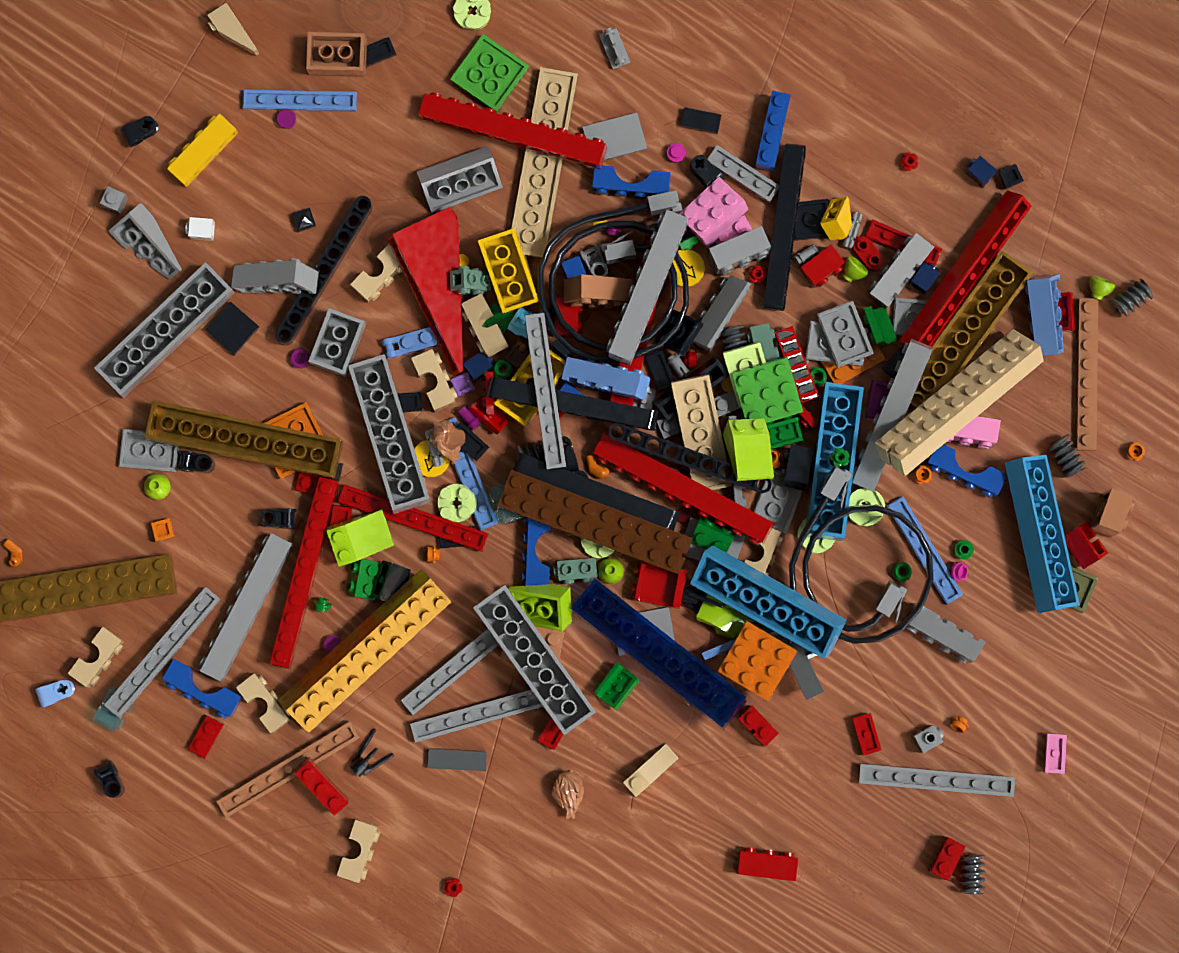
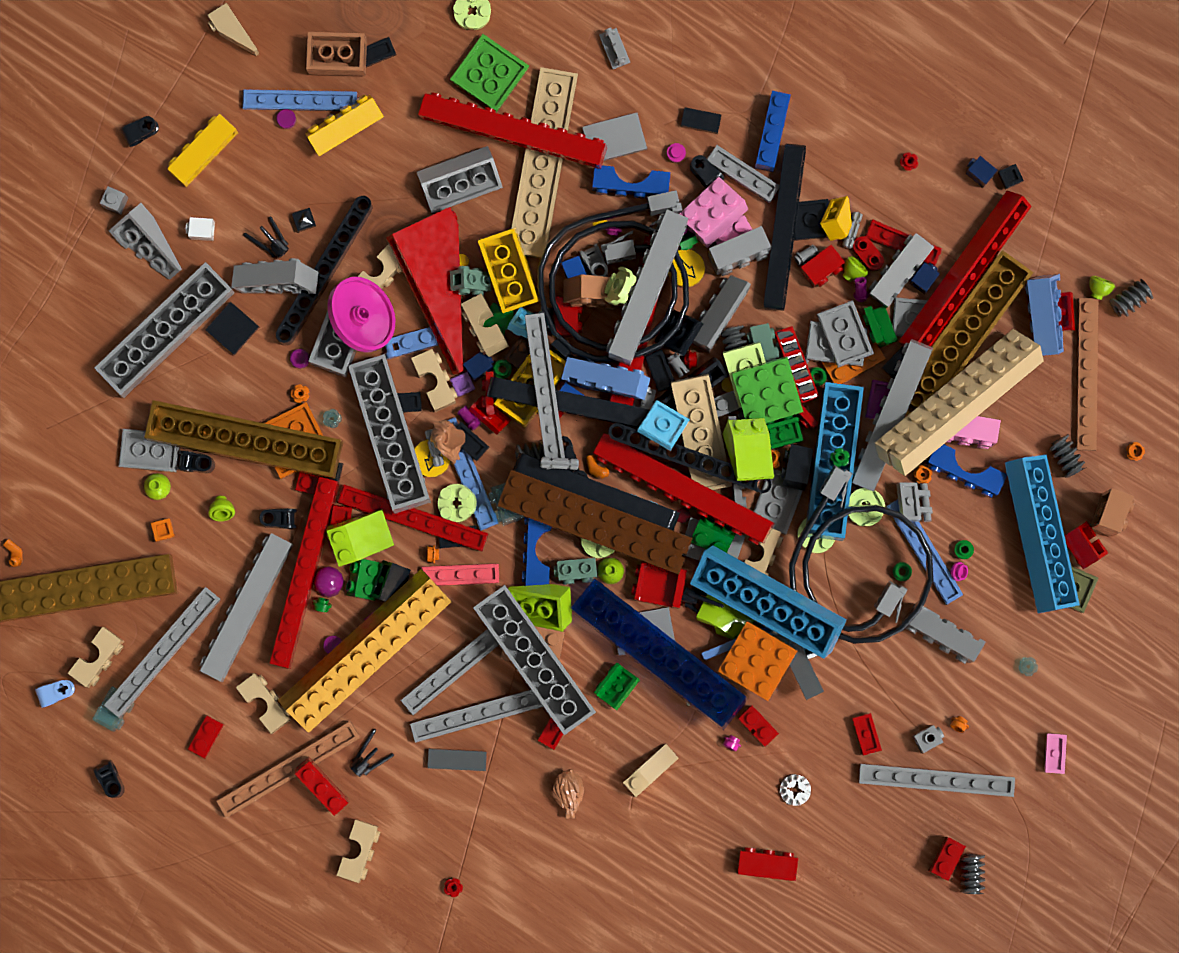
blue arch [163,659,243,719] -> none
red plate [748,265,767,284] -> none
none -> lime brick [208,496,235,521]
none -> black plant [243,216,289,259]
none -> orange plate [291,384,310,403]
none -> yellow brick [305,94,384,156]
none -> magenta hair [314,566,344,598]
none -> clear light blue plate [323,409,342,428]
none -> dark pink dish [328,277,395,352]
none -> coral tile [422,564,499,586]
none -> light grey axle [540,457,579,470]
none -> yellowish green plate [605,267,636,305]
none -> medium azure plate [637,400,690,451]
none -> dark pink plate [723,735,741,752]
none -> white gear [780,774,811,806]
none -> magenta pin [853,277,869,302]
none -> light grey plate [897,482,933,522]
none -> clear light blue plate [1019,657,1038,676]

